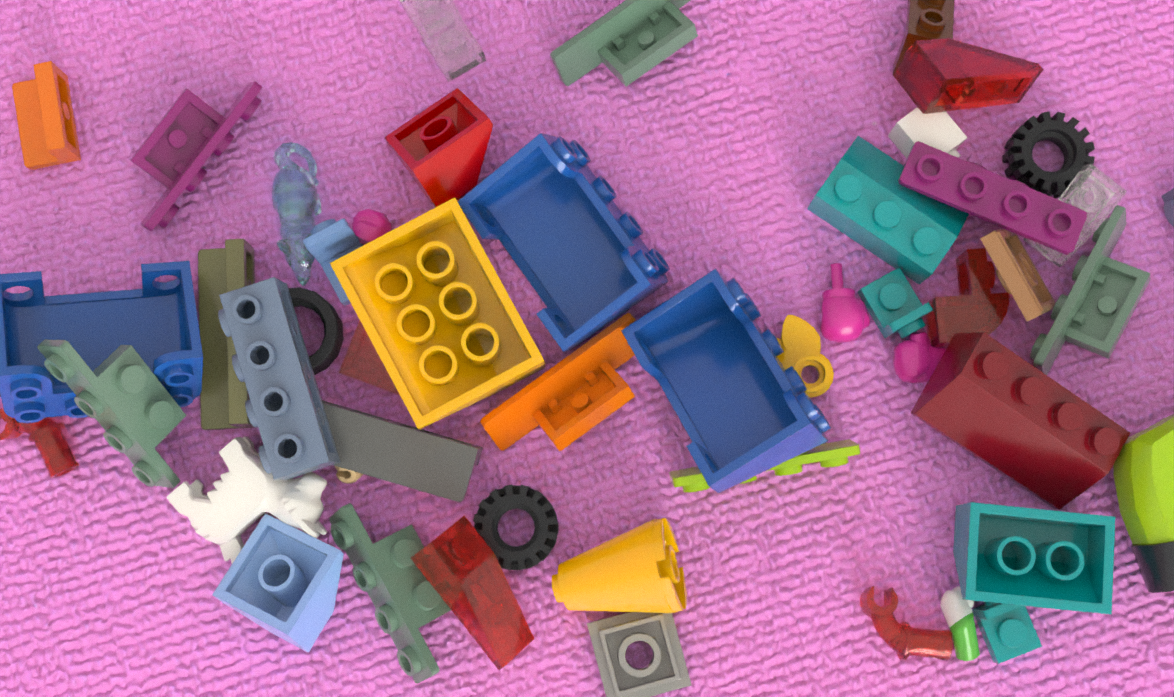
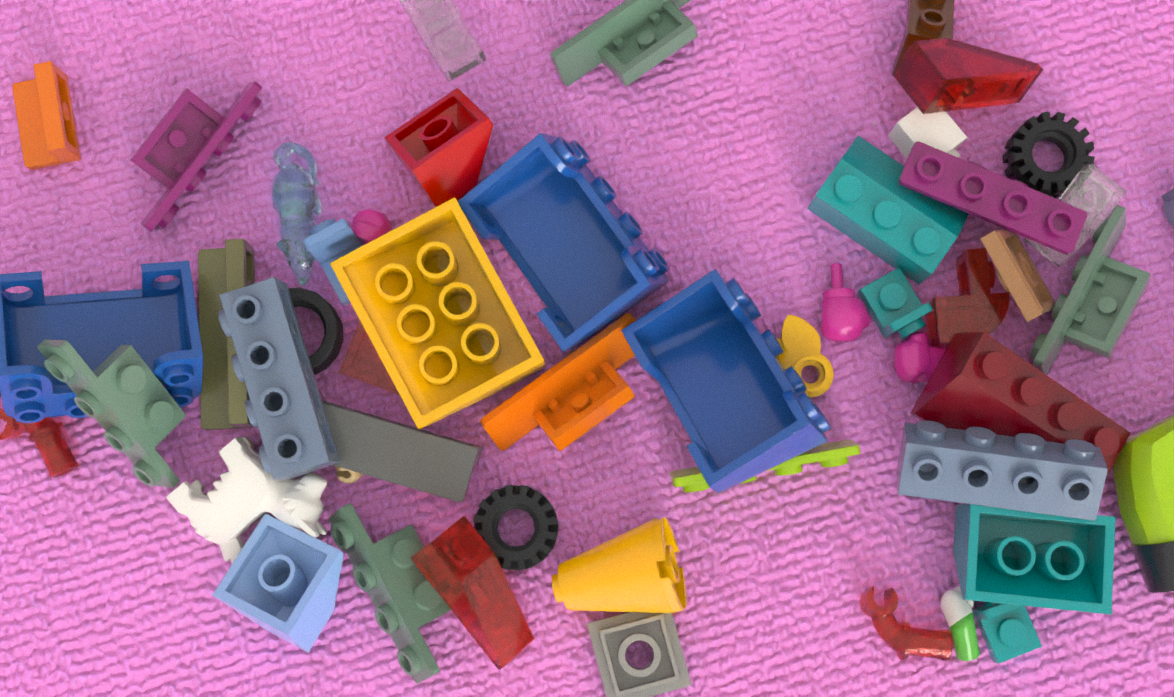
none -> sand blue brick [896,421,1108,521]

